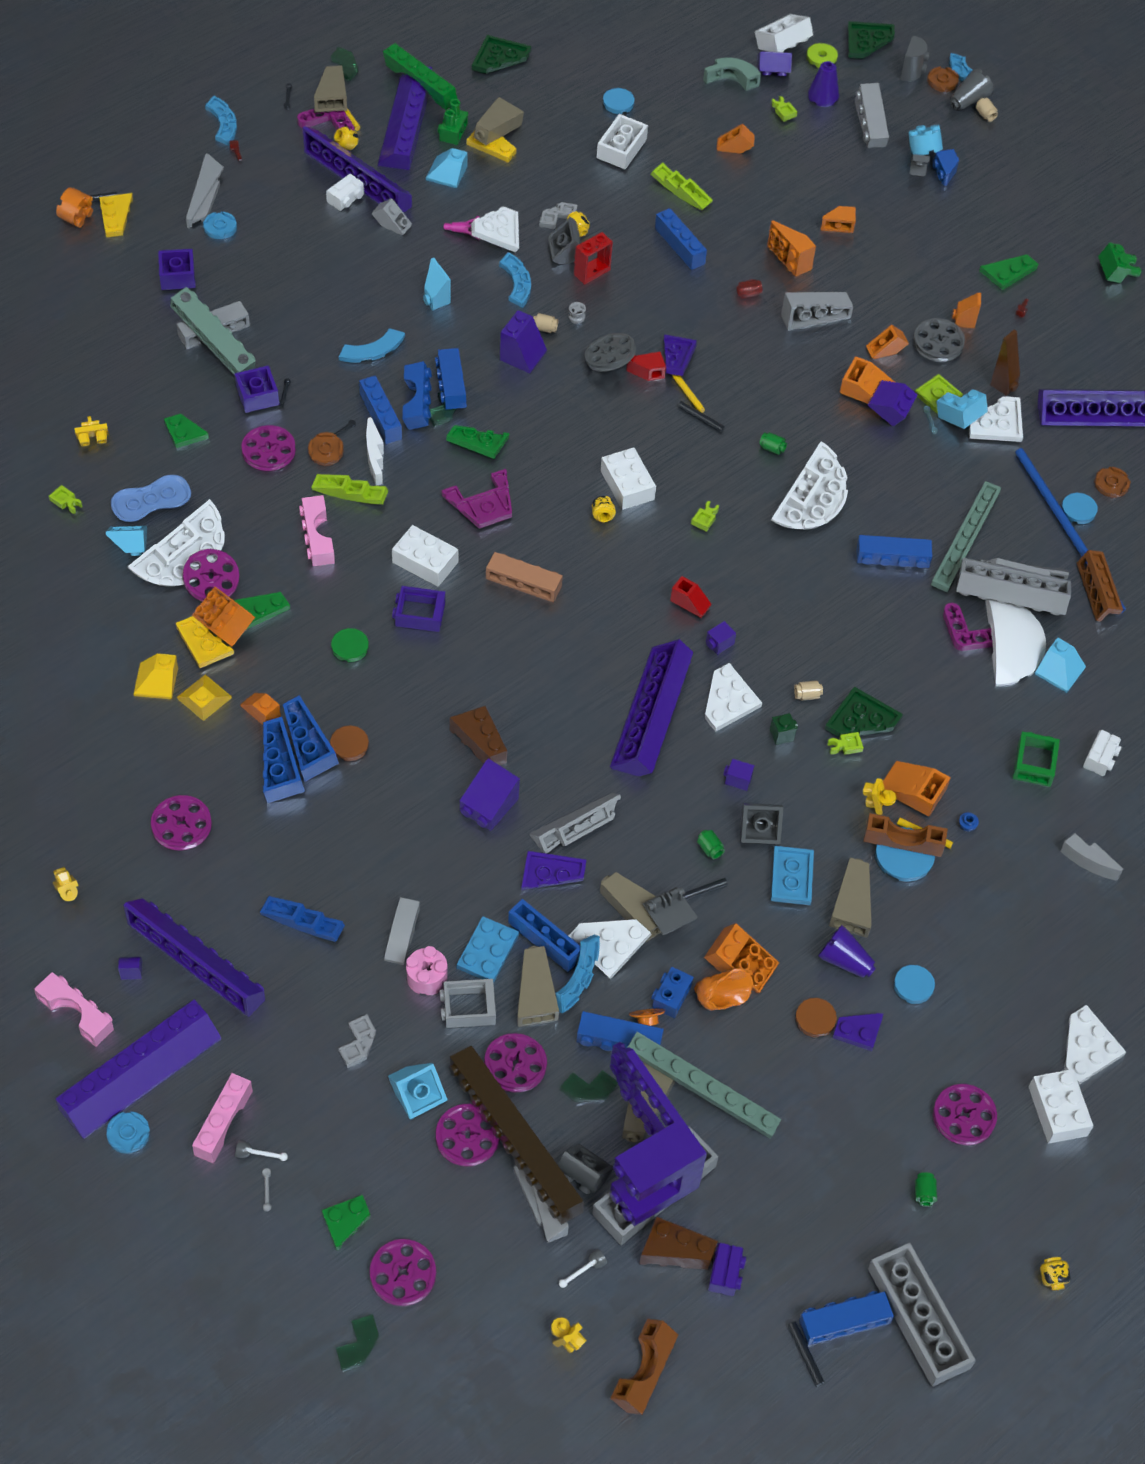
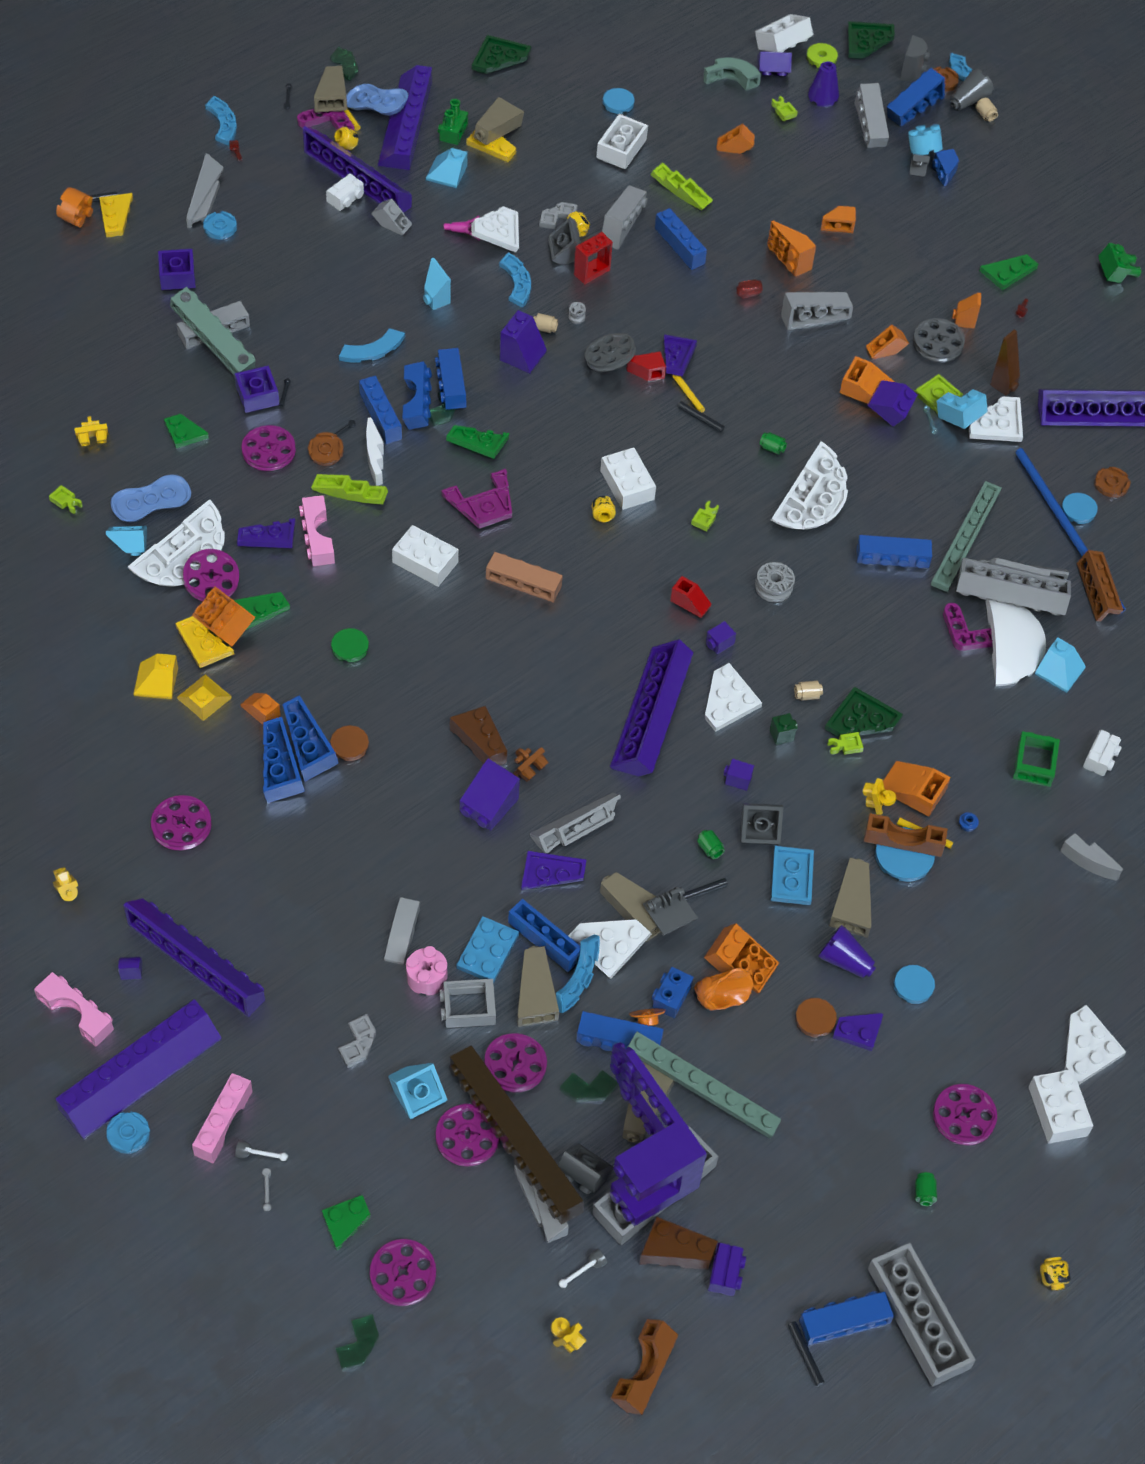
blue slope [260,896,345,942] -> none
green arch [383,43,457,110] -> none
dark purple window [392,586,446,632] -> none
none -> dark purple wing [237,518,296,548]
none -> medium blue plate [346,84,408,115]
none -> dark orange hips [512,747,549,782]
none -> light grey wedge [602,185,648,250]
none -> light grey wheel [755,562,795,603]
none -> blue wedge [887,68,945,127]

